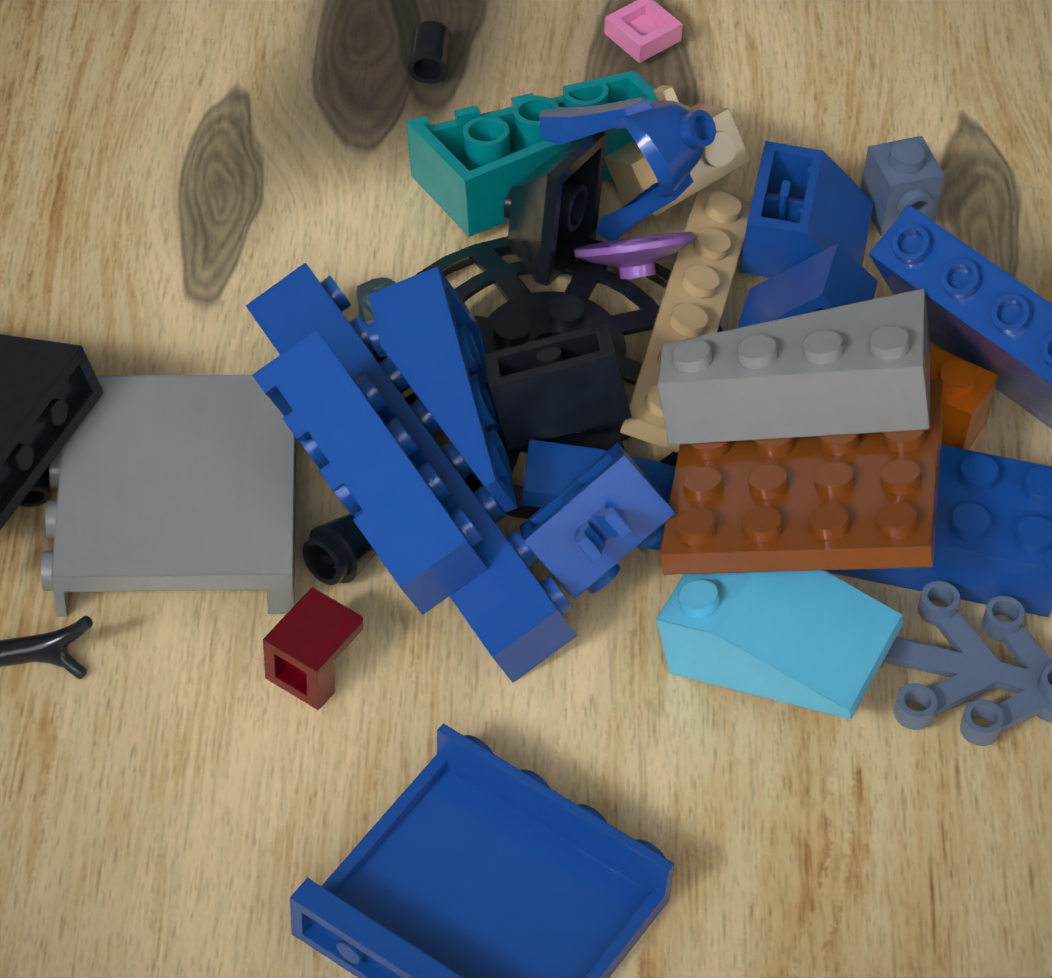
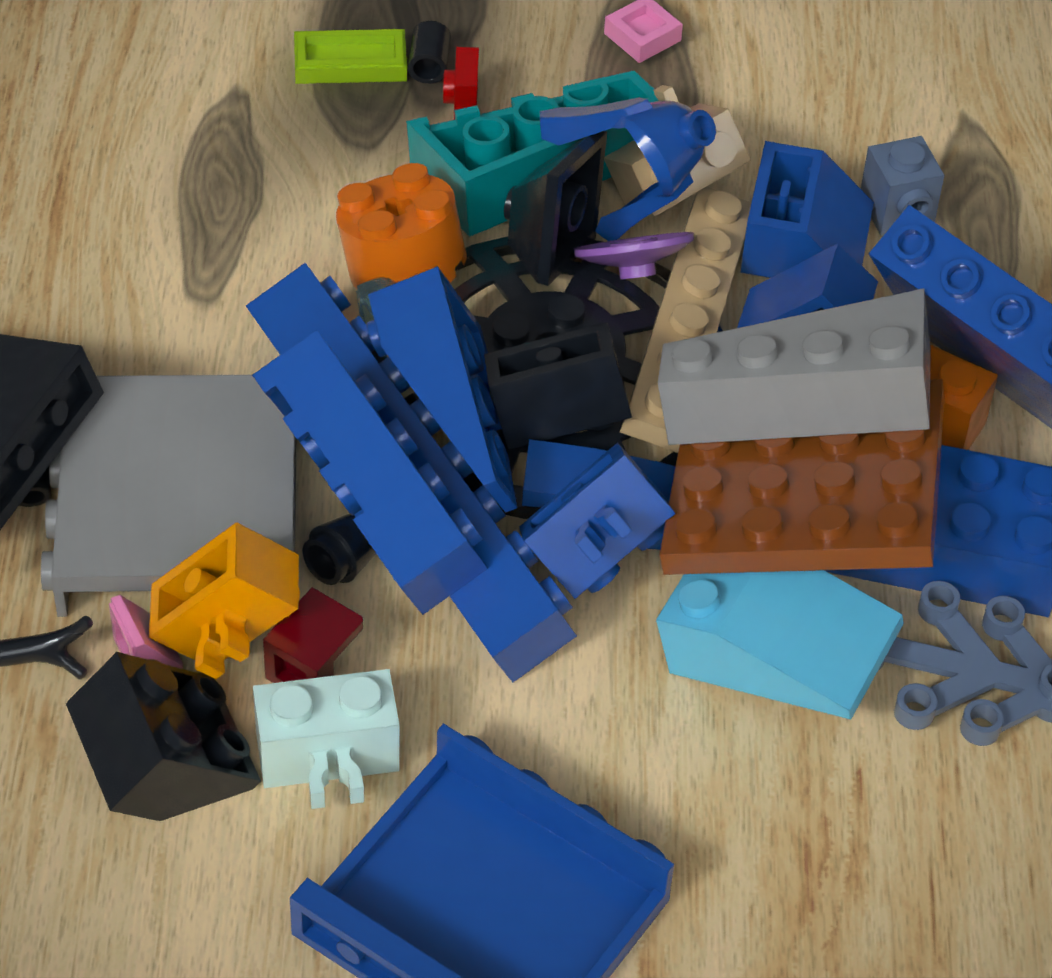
none -> black slope [66,651,261,821]
none -> bright pink slope [109,595,183,669]
none -> light orange brick [149,522,300,679]
none -> light aqua brick [253,669,400,809]
none -> lime tile [294,29,407,84]
none -> orange brick [336,163,467,296]
none -> red plate [443,47,479,120]

